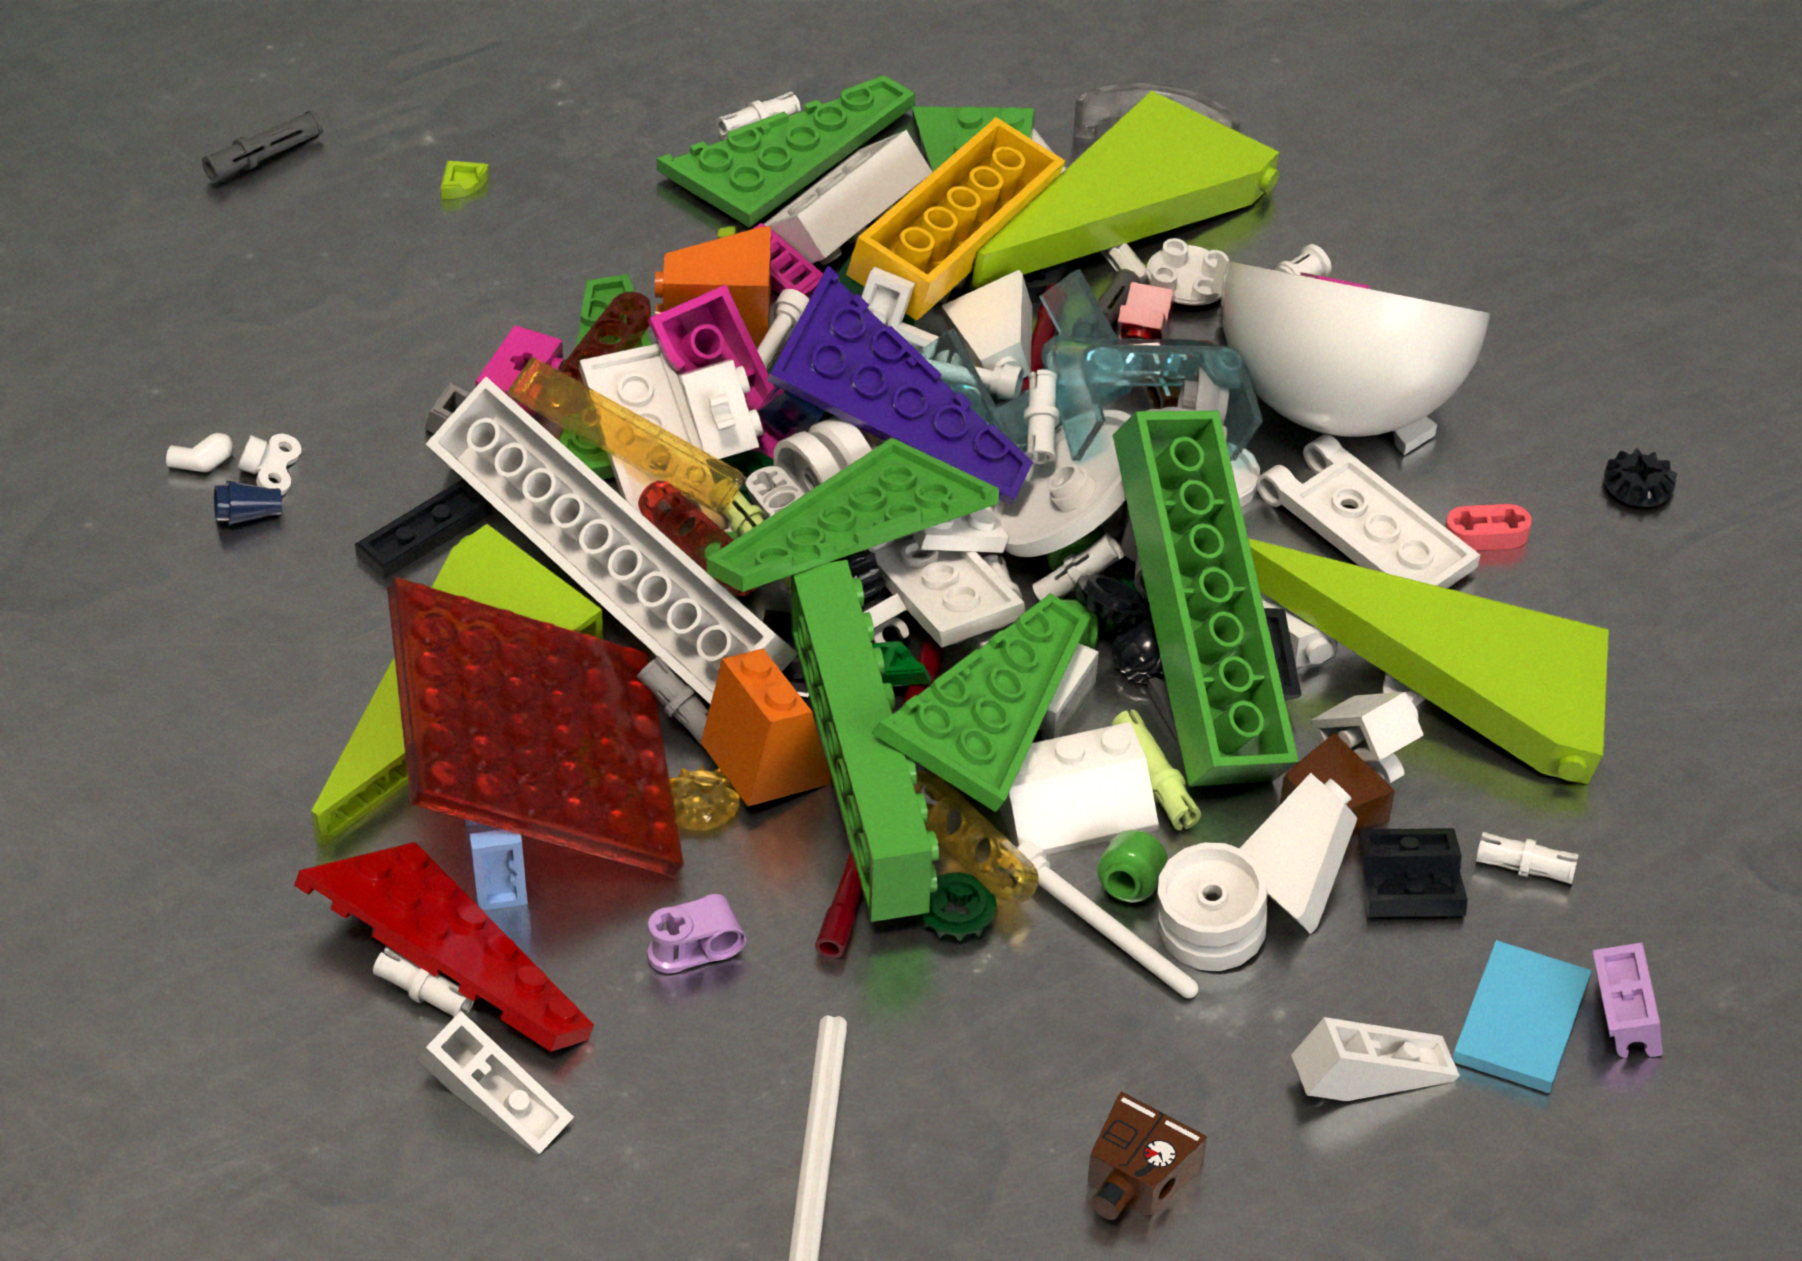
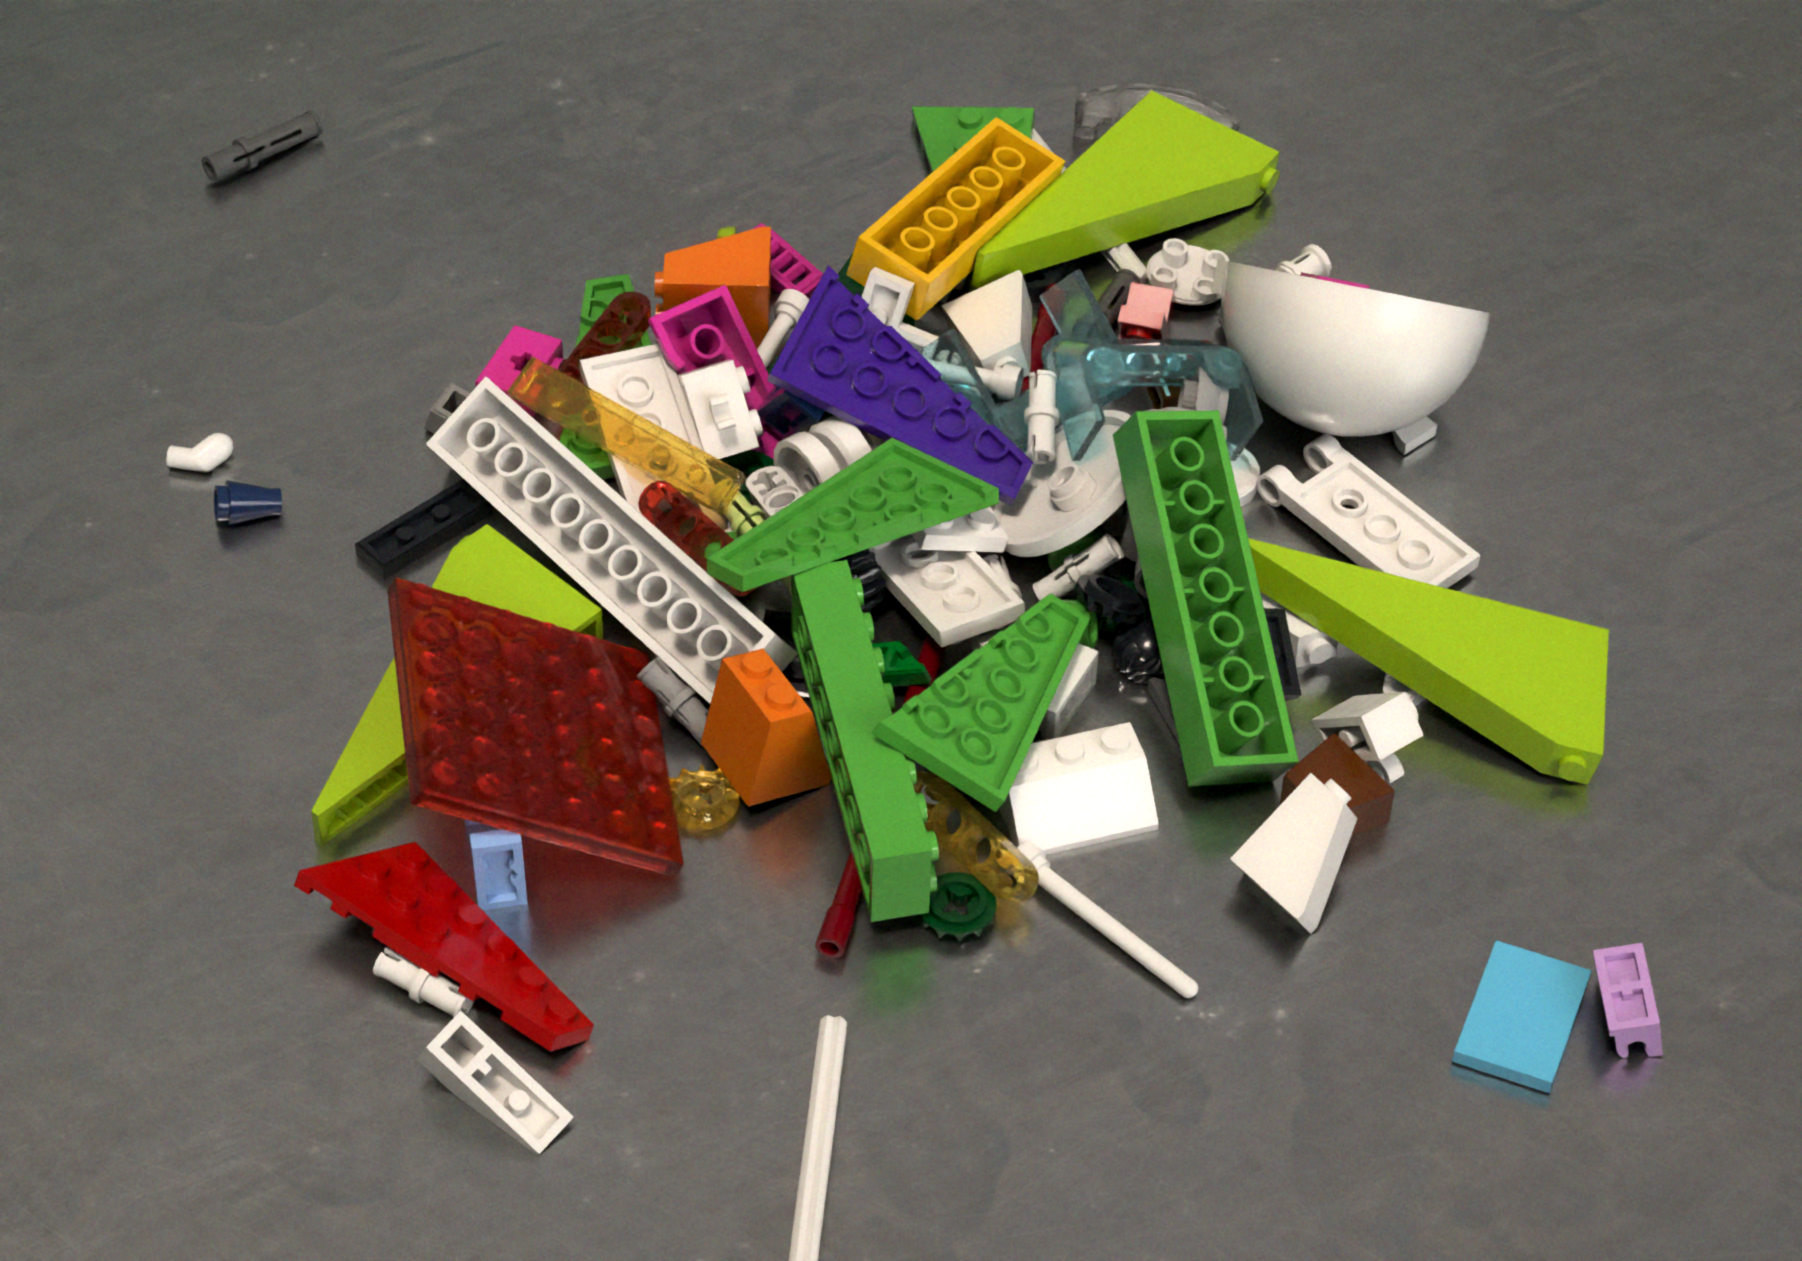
white piece [237,434,301,495] -> none
lime tile [440,161,489,199] -> none
lavender piece [647,894,747,974] -> none
bright green wing [656,75,915,228] -> none
white pin [716,92,801,140] -> none
white slope [764,130,932,266] -> none
white tile [863,593,909,643] -> none
reddish brown torso [1088,1091,1207,1220] -> none
bright green head [1097,830,1168,903] -> none
yellowish green pin [1112,710,1201,830] -> none
white wheel [1158,842,1267,971] -> none
white slope [1291,1017,1460,1101] -> none
black slope [1357,828,1468,917] -> none
coral beam [1445,504,1532,551] -> none
white pin [1476,832,1579,884] -> none
black gear [1604,448,1677,506] -> none

